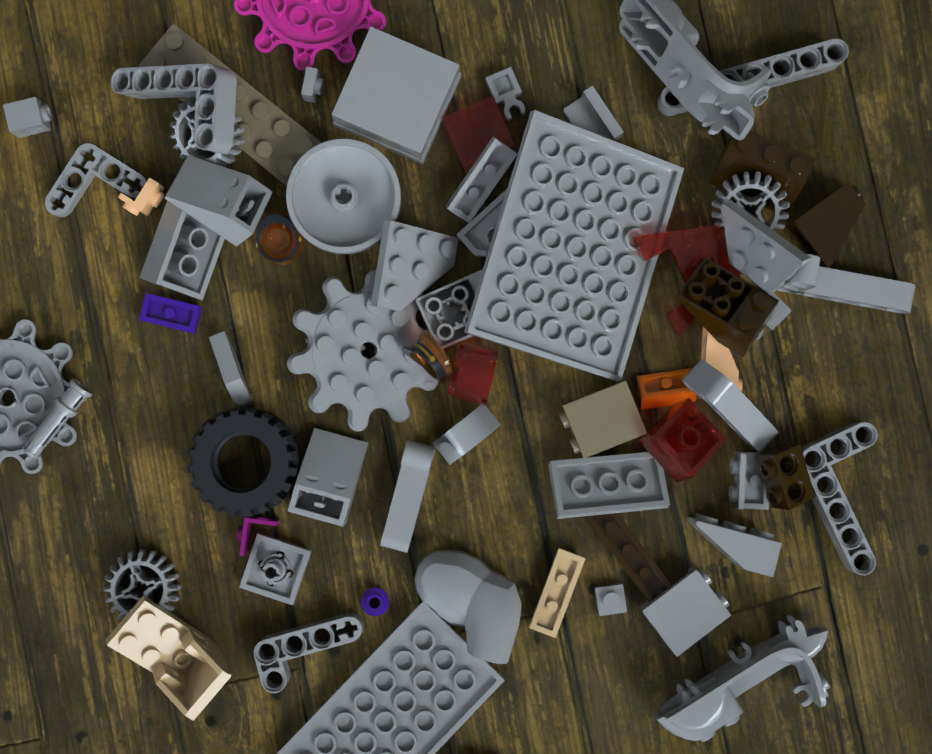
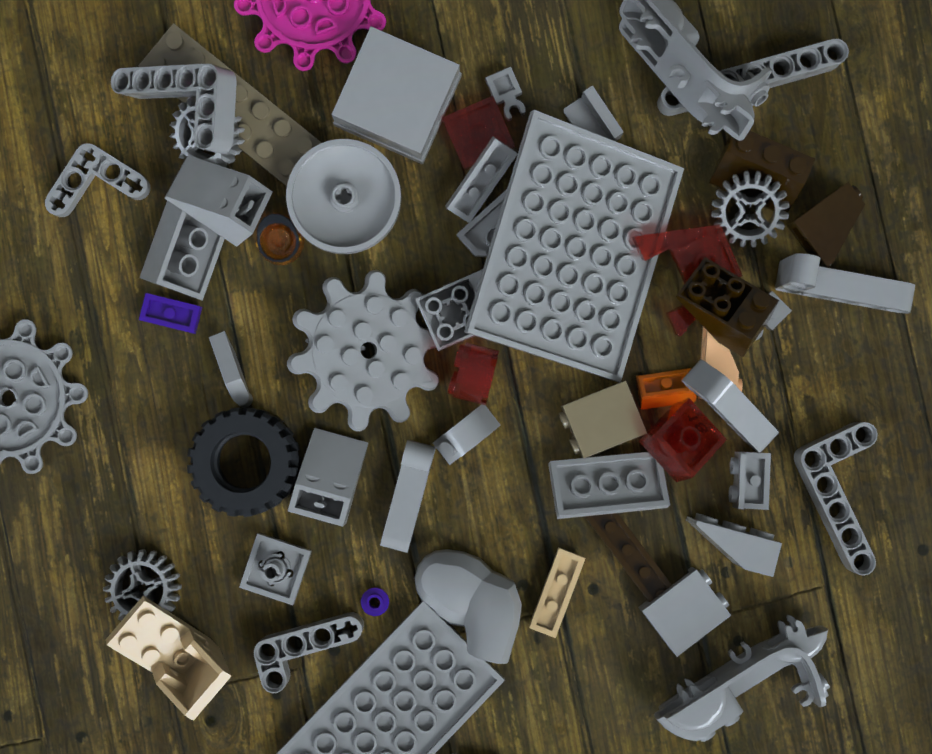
light grey brick [3,97,52,138] -> none
light grey pin [22,378,93,459] -> none
light nougat bracket [118,177,166,216] -> none
magenta bracket [237,516,281,556] -> none
light grey plate [301,67,324,103] -> none
light grey plate [371,220,458,311] -> none
piece [402,330,452,381] -> none
light grey plate [594,583,627,616] -> none
light grey wing [722,200,811,294] -> none
dark brown brick [756,443,815,510] -> none

